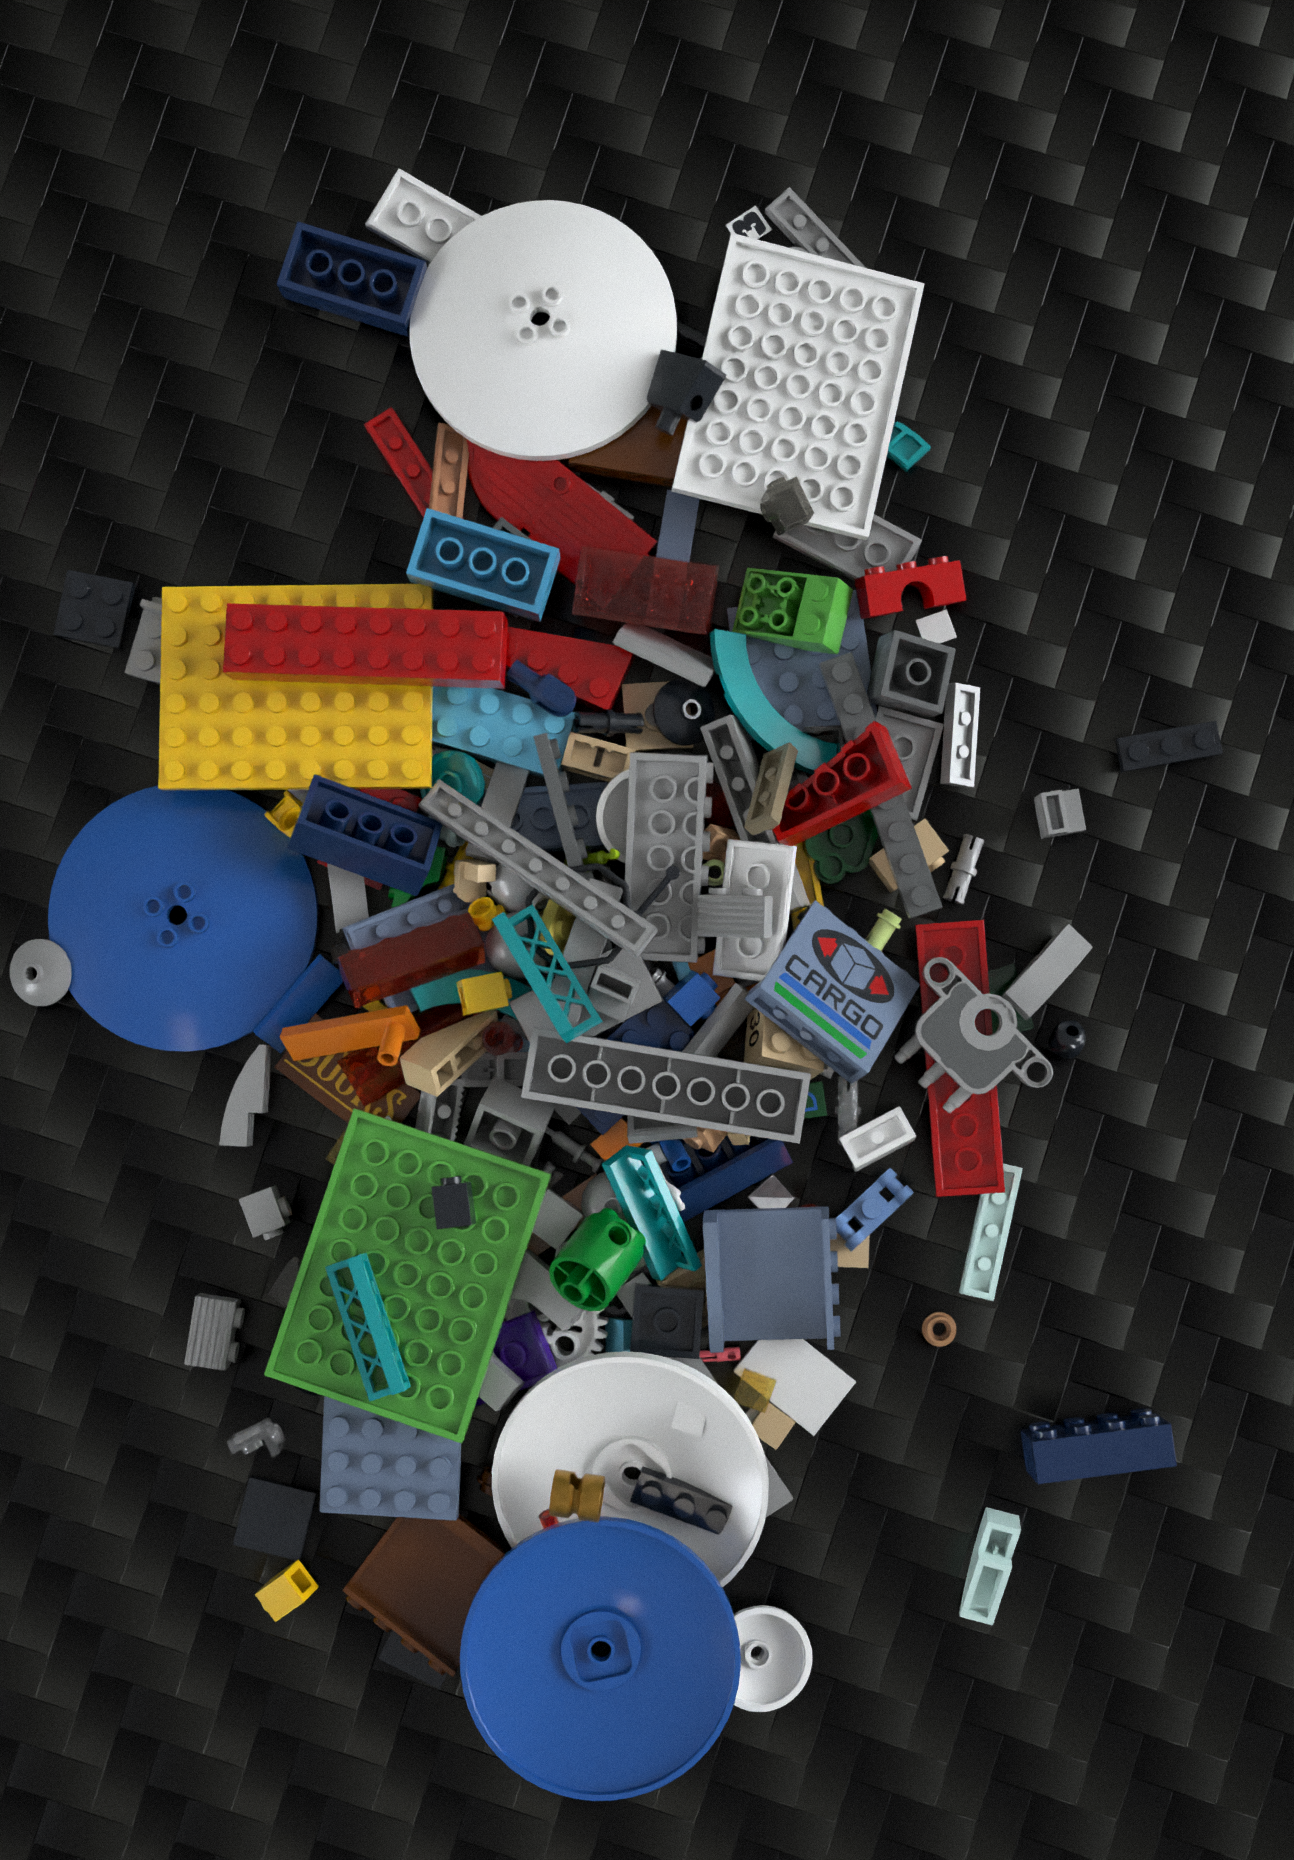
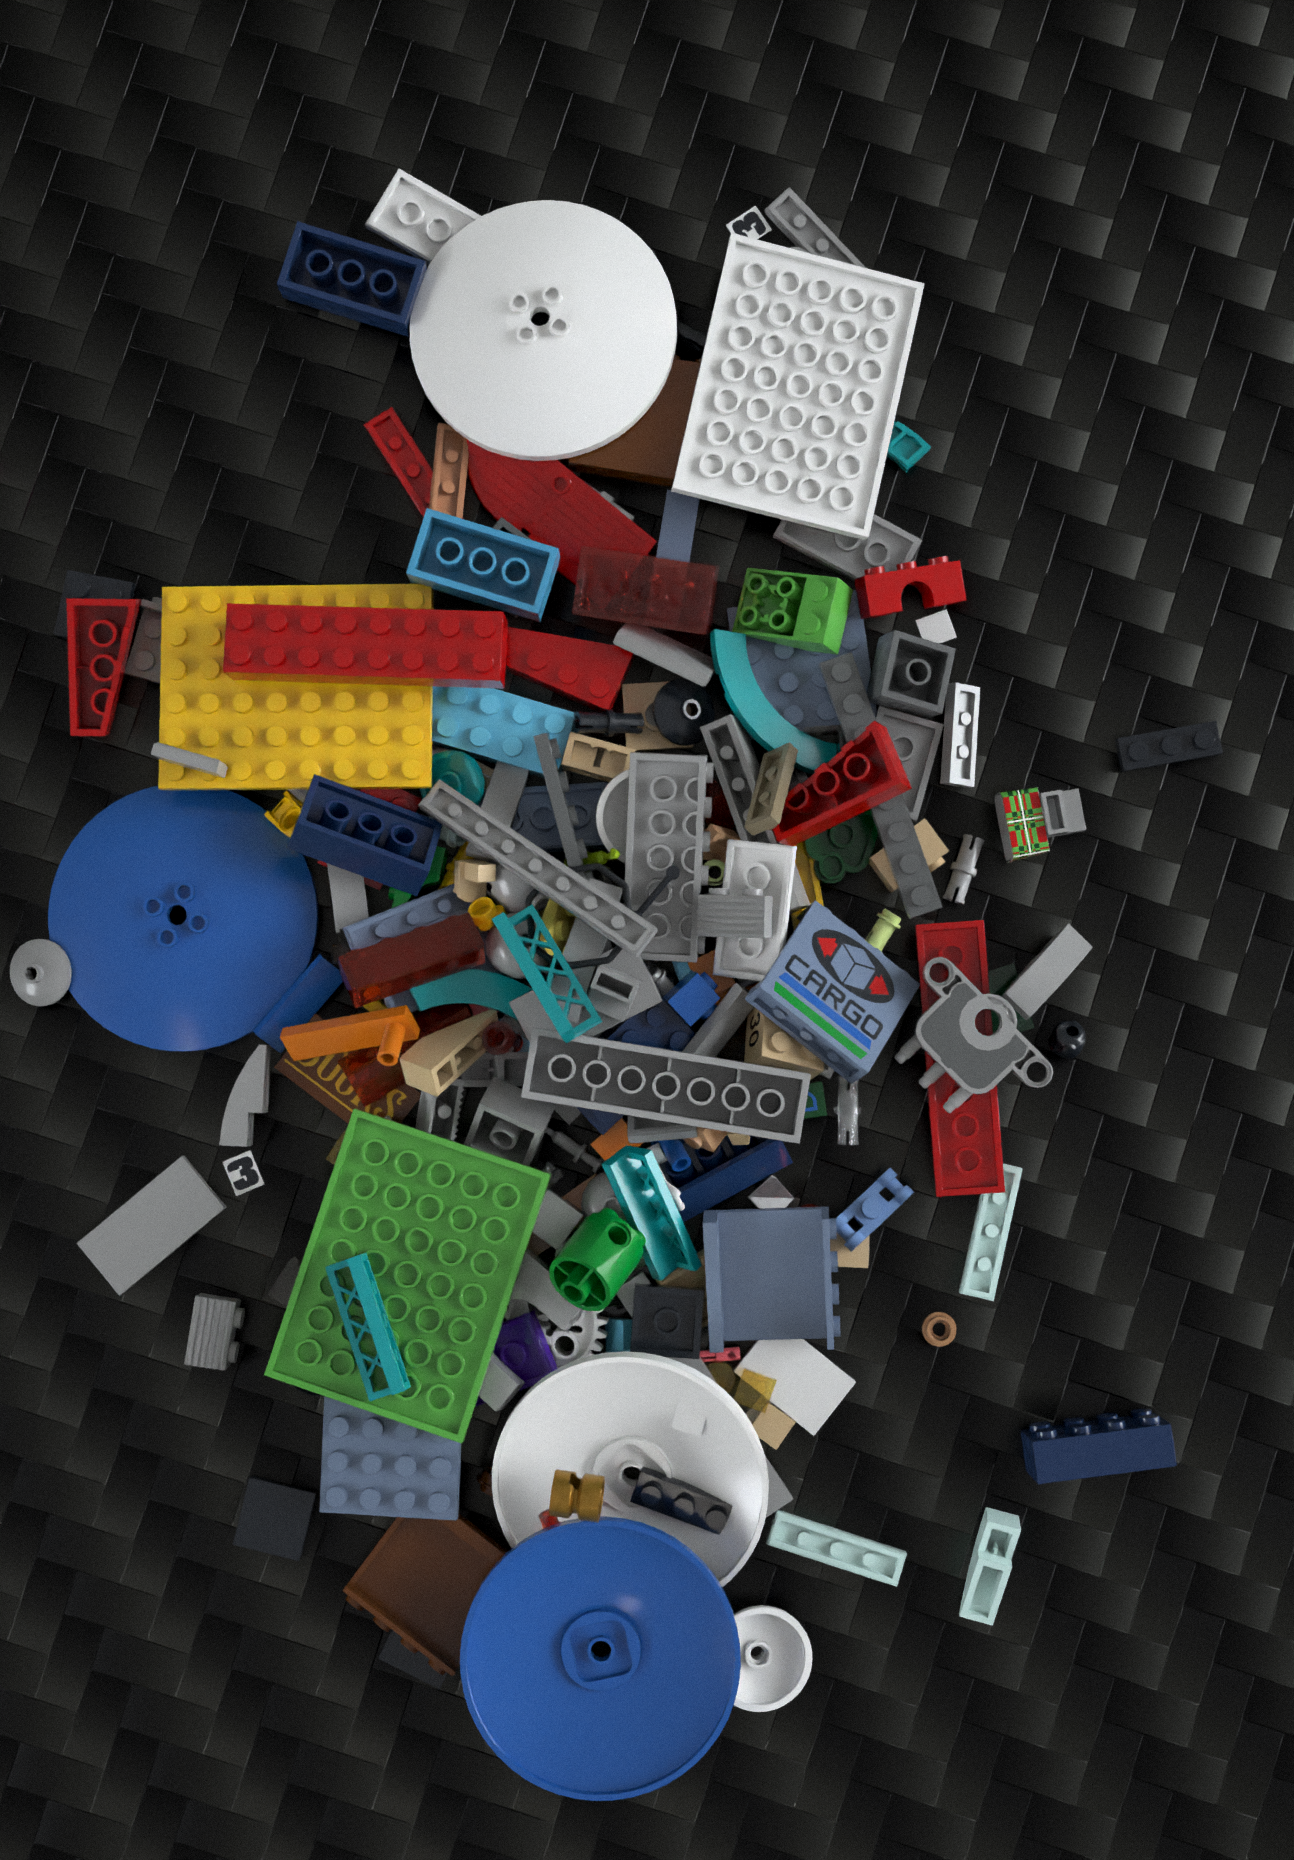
clear bracket [227,1417,285,1457] -> none
light grey brick [239,1185,292,1240] -> none
yellow brick [255,1559,319,1622] -> none
black brick [431,1176,477,1229] -> none
yellow brick [456,971,512,1016] -> none
dark blue arm [505,660,576,717] -> none
black torso [647,349,726,436] -> none
clear smoke brick [760,476,814,536] -> none
white panel [839,1106,916,1172] -> none
none -> red wedge [66,598,141,736]
none -> light grey tile [77,1155,227,1296]
none -> light grey tile [151,742,228,778]
none -> sticker [223,1150,264,1196]
none -> clear yellow tile [706,1361,735,1393]
none -> light aqua tile [766,1510,907,1587]
none -> piece [994,787,1050,863]

